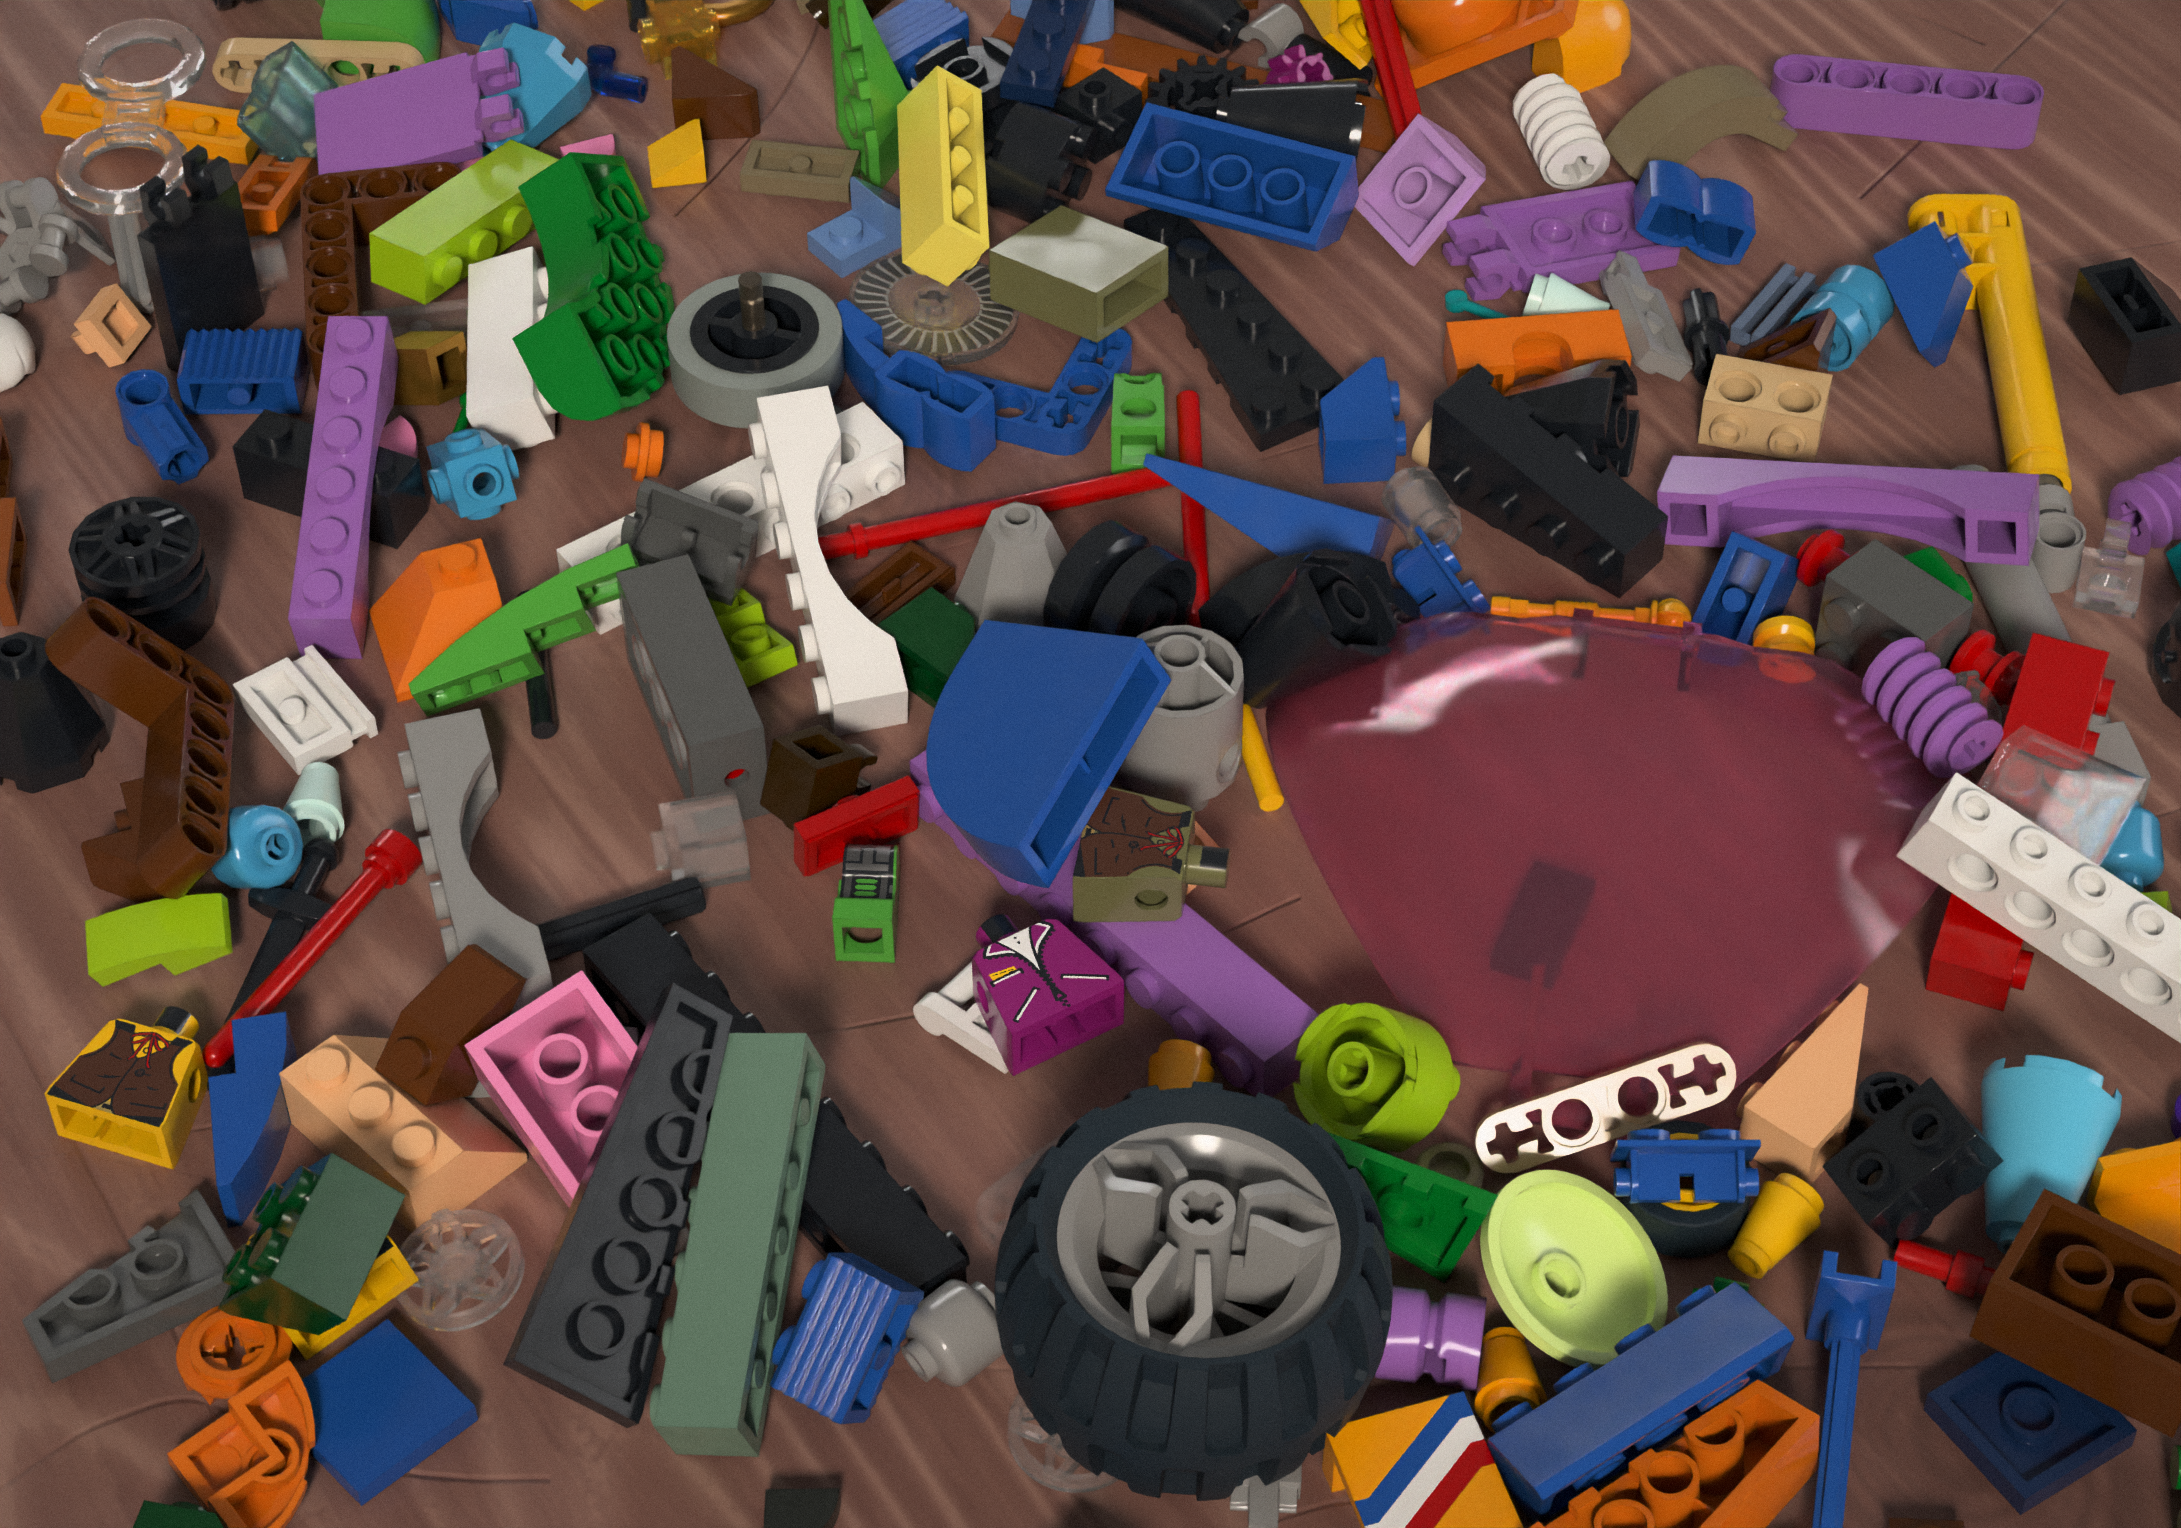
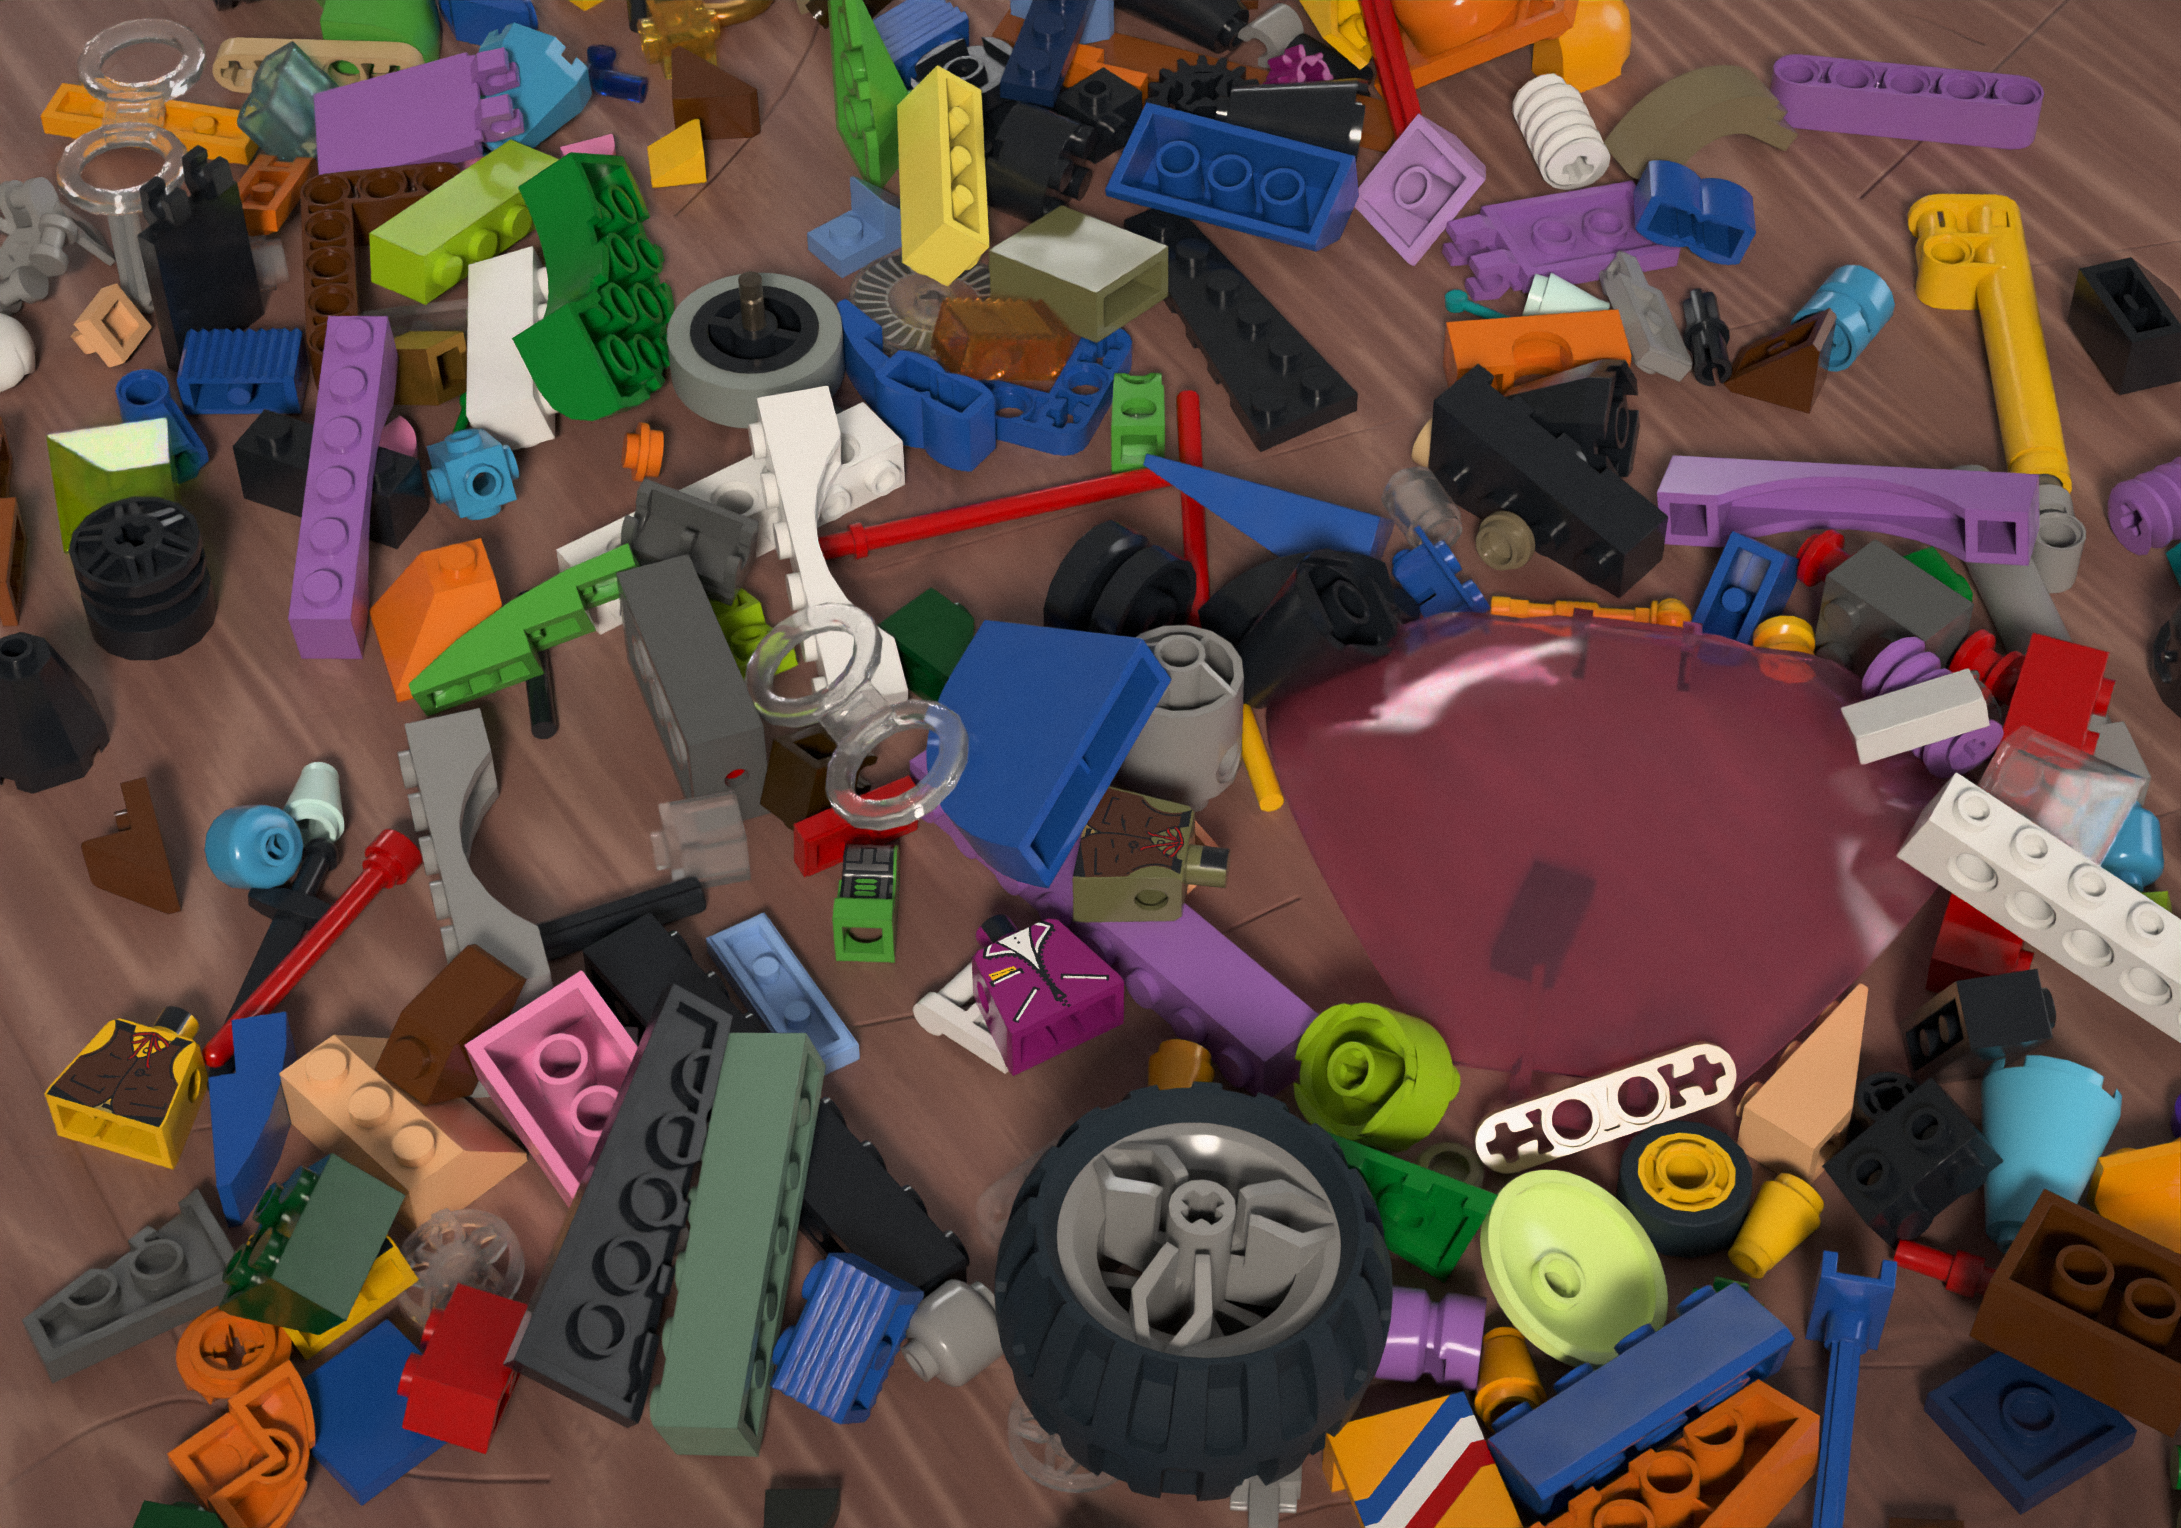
reddish brown beam [45,597,235,900] -> none
lime slope [85,893,233,987] -> none
white plate [233,645,378,775] -> none
dark tan plate [740,139,861,203] -> none
reddish brown tile [844,541,956,626] -> none
light grey cone [954,501,1067,634] -> none
blue slope [1318,357,1406,484] -> none
blue hinge [1610,1129,1761,1204] -> none
tan brick [1698,354,1833,463] -> none
sand blue tile [1729,263,1822,347] -> none
blue slope [1873,221,1973,368] -> none
clear plate [2072,518,2145,619] -> none
none -> clear neon green slope [46,417,181,554]
none -> red brick [397,1283,528,1454]
none -> light blue tile [706,912,860,1076]
none -> clear bar [745,602,969,831]
none -> clear orange brick [931,297,1073,381]
none -> dark tan plate [1476,511,1535,571]
none -> white slope [1840,668,1990,765]
none -> black brick [1899,969,2056,1086]

